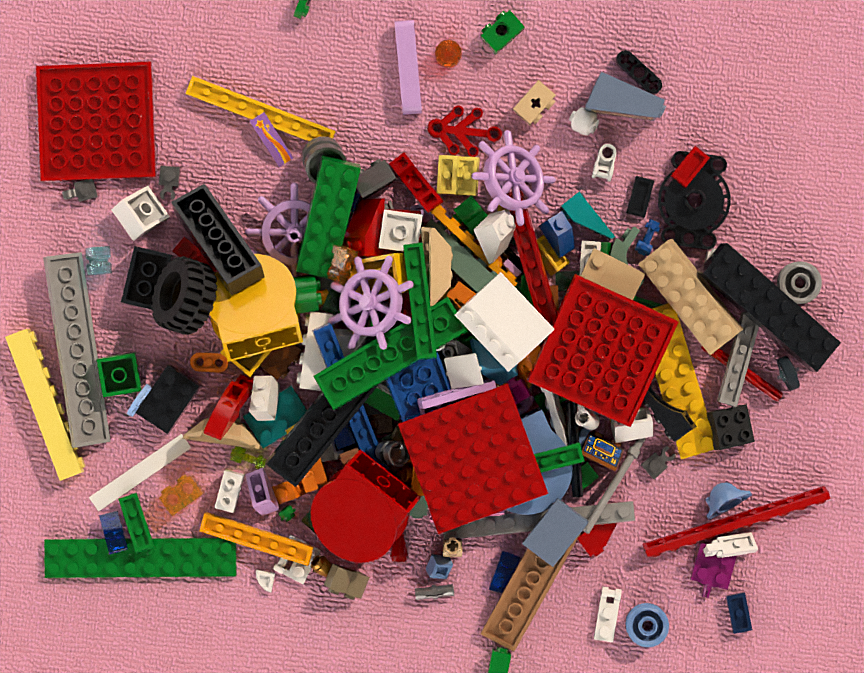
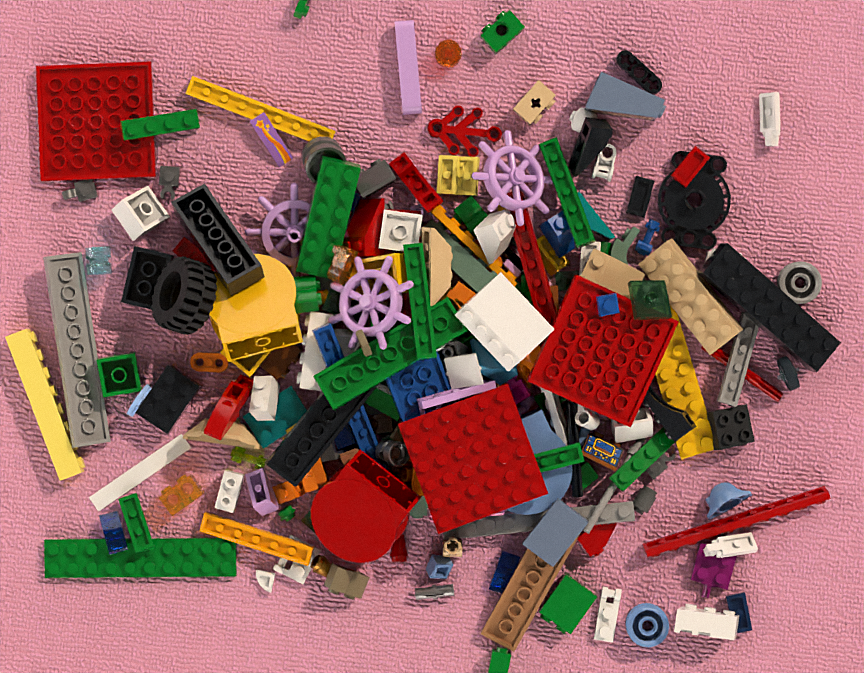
none -> green plate [120,109,200,141]
none -> dark tan tile [355,329,372,357]
none -> green tile [539,137,596,248]
none -> green panel [539,573,597,634]
none -> black slope [568,117,613,177]
none -> blue plate [596,293,620,316]
none -> green plate [609,427,676,492]
none -> clear green plate [628,280,672,320]
none -> dark grey brick [633,485,657,515]
none -> white wedge [674,604,739,640]
none -> white hinge [759,92,780,146]

